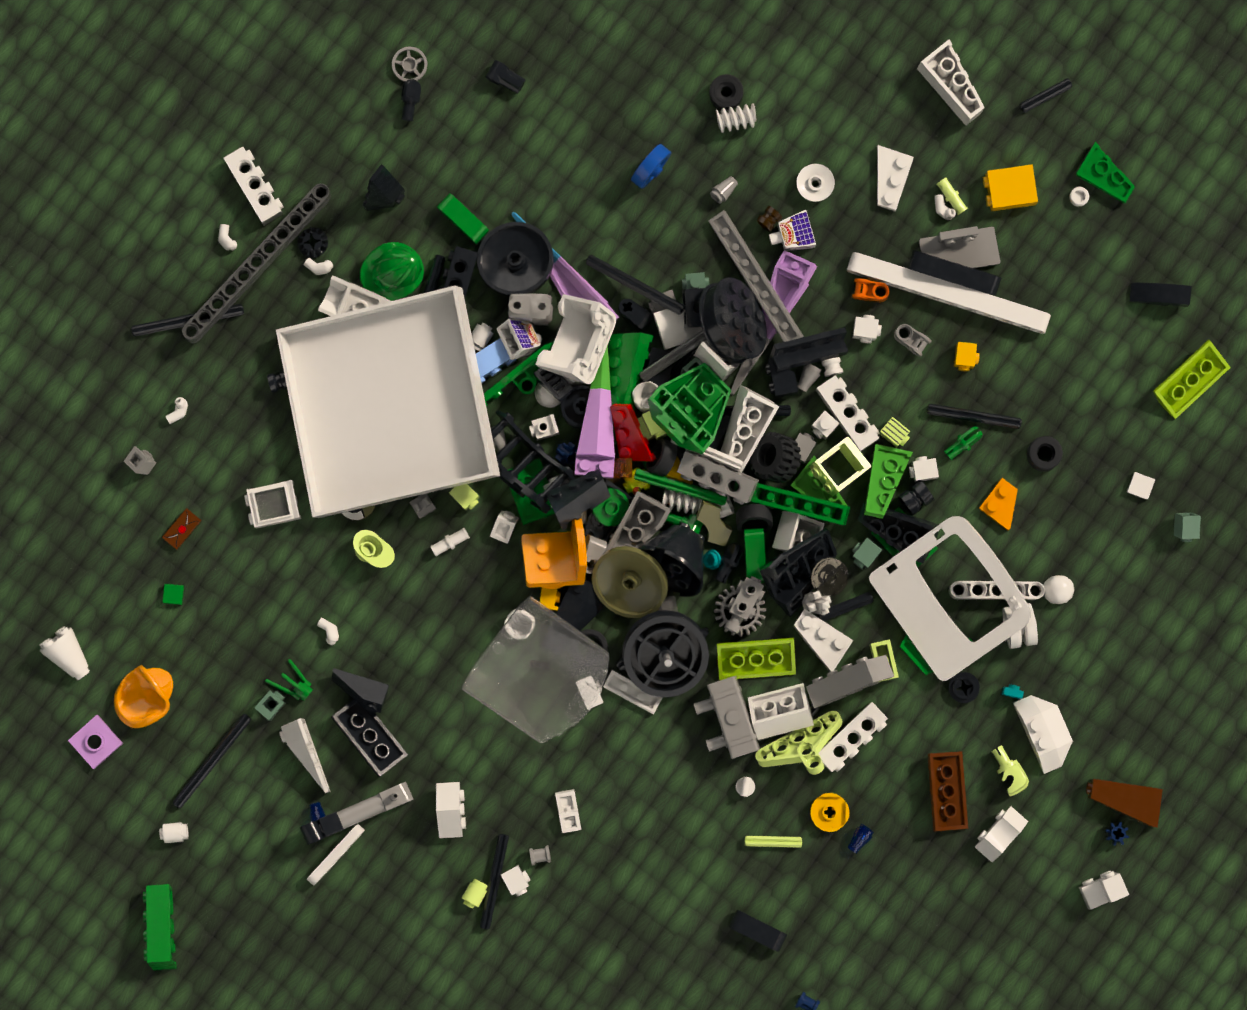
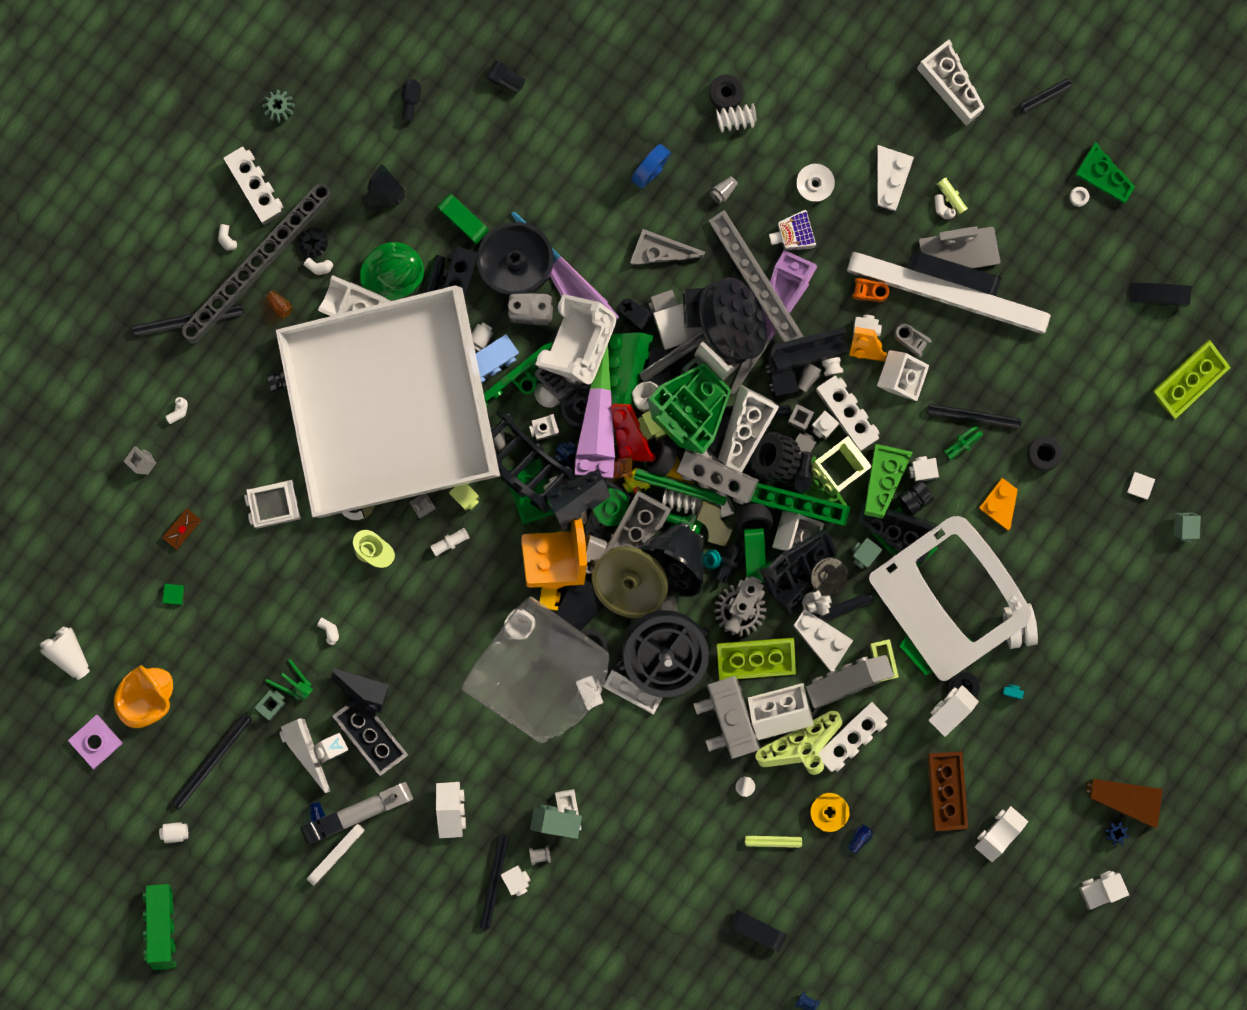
light grey wheel [392,47,428,82] -> none
yellowish green brick [462,879,488,909] -> none
white bracket [490,511,519,544] -> none
white torso [497,319,542,360] -> none
black axle [586,255,684,315] -> none
white axle [671,439,743,471] -> none
sand green brick [682,272,709,289] -> none
dark brown wheel [756,205,783,232] -> none
yellowish green brick [879,417,910,448] -> none
white beam [948,581,1045,600] -> none
yellow brick [954,342,979,371] -> none
yellow brick [983,164,1038,211] -> none
yellowish green piece [991,746,1029,796] -> none
white wedge [1013,695,1073,774] -> none
white hair [1043,575,1074,604] -> none
none -> sand green gear [262,90,295,123]
none -> clear orange cone [266,290,293,318]
none -> white brick [313,733,348,763]
none -> sand green brick [530,804,582,839]
none -> light grey wing [630,229,705,265]
none -> light grey brick [787,404,814,432]
none -> black arm [793,451,813,494]
none -> light orange wing [849,327,887,362]
none -> white slope [877,350,929,401]
none -> white brick [929,685,979,737]

